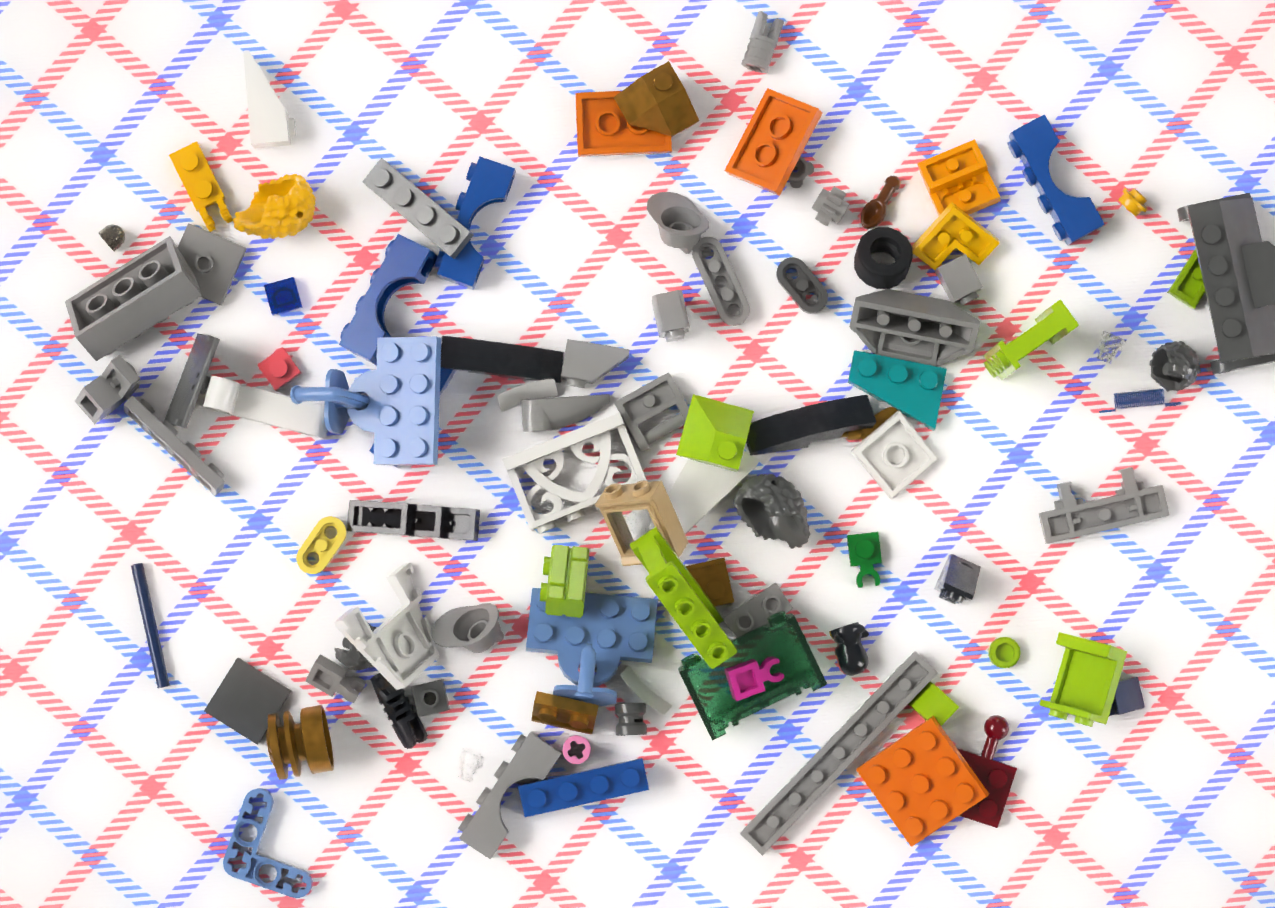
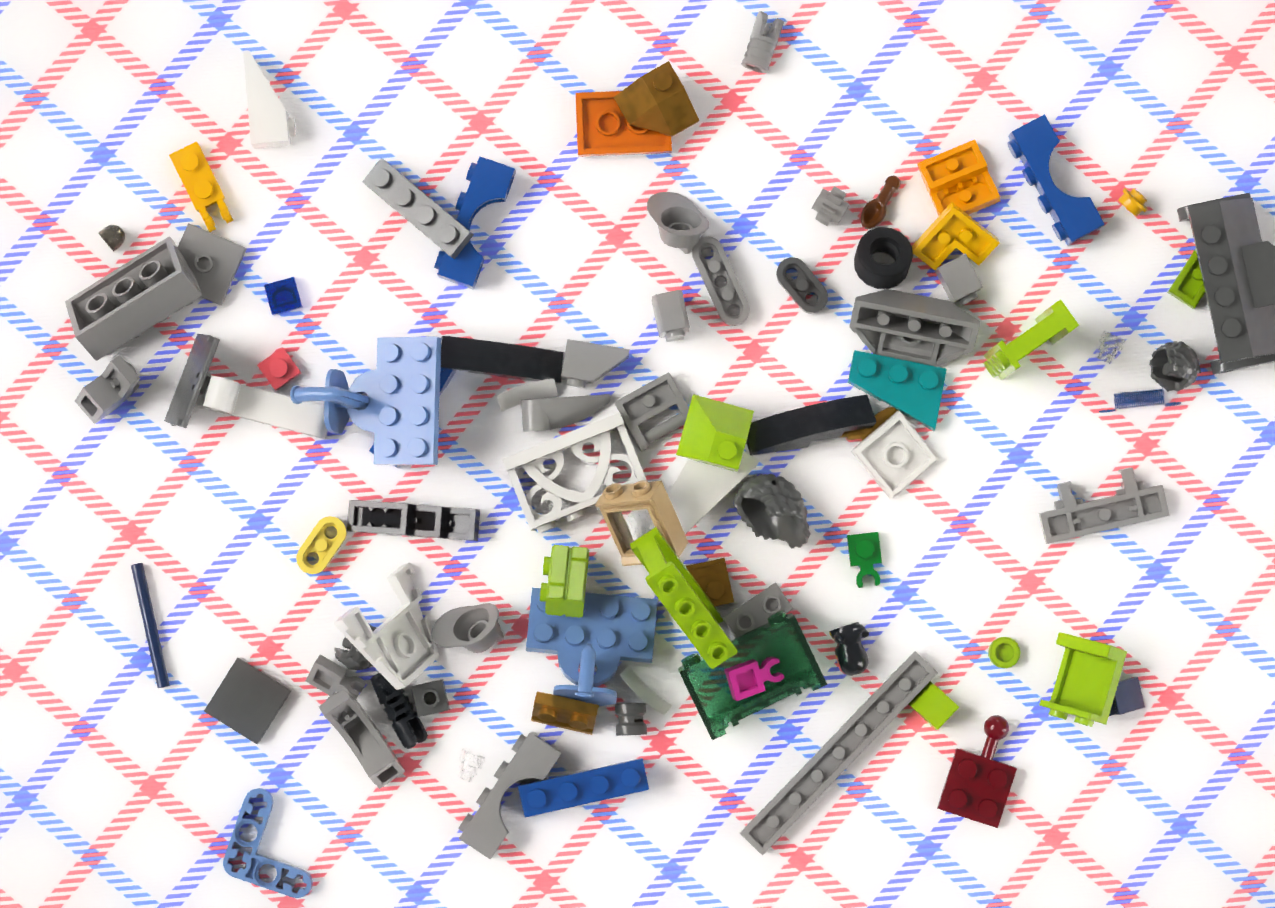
light grey plate [124,395,225,496] -> none
yellow piece [233,174,316,239] -> none
pearl gold wheel [266,705,334,780] -> none
arch [338,234,437,365] -> none
bright pink bush [562,735,591,764] -> none
orange plate [724,88,823,196] -> none
light grey plate [788,156,814,188] -> none
orange plate [856,716,989,847] -> none
slope [934,554,981,605] -> none
none -> light grey arch [318,688,405,789]

